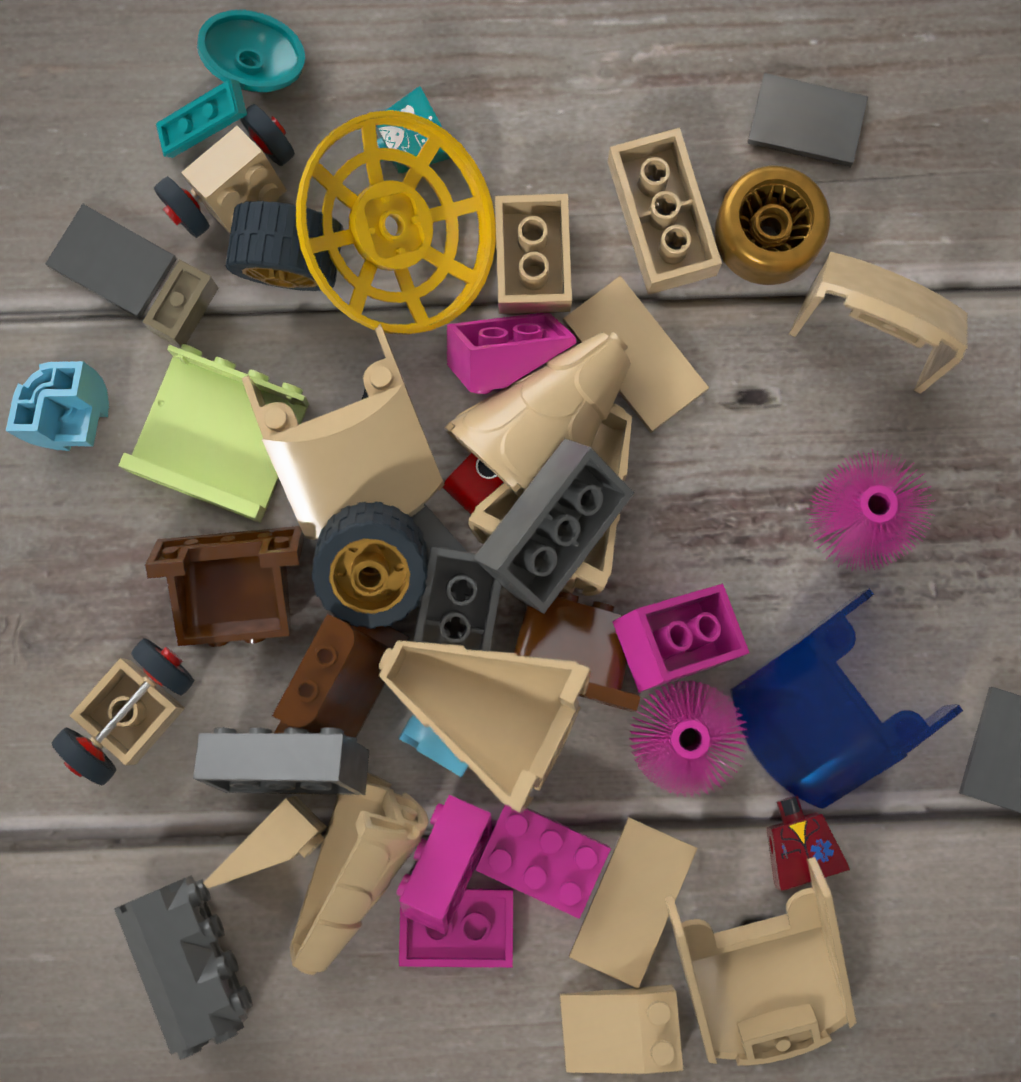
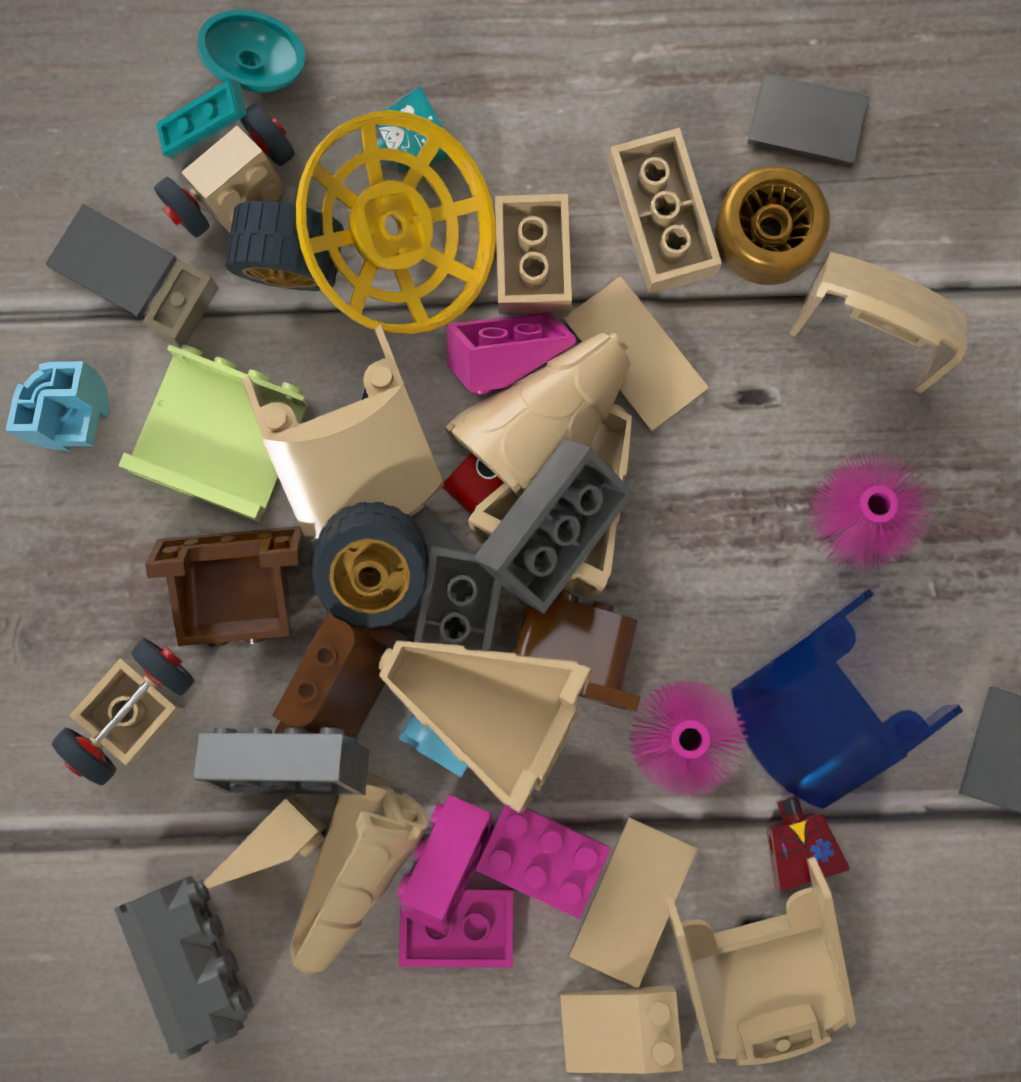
dark pink brick [612,583,750,693] -> none

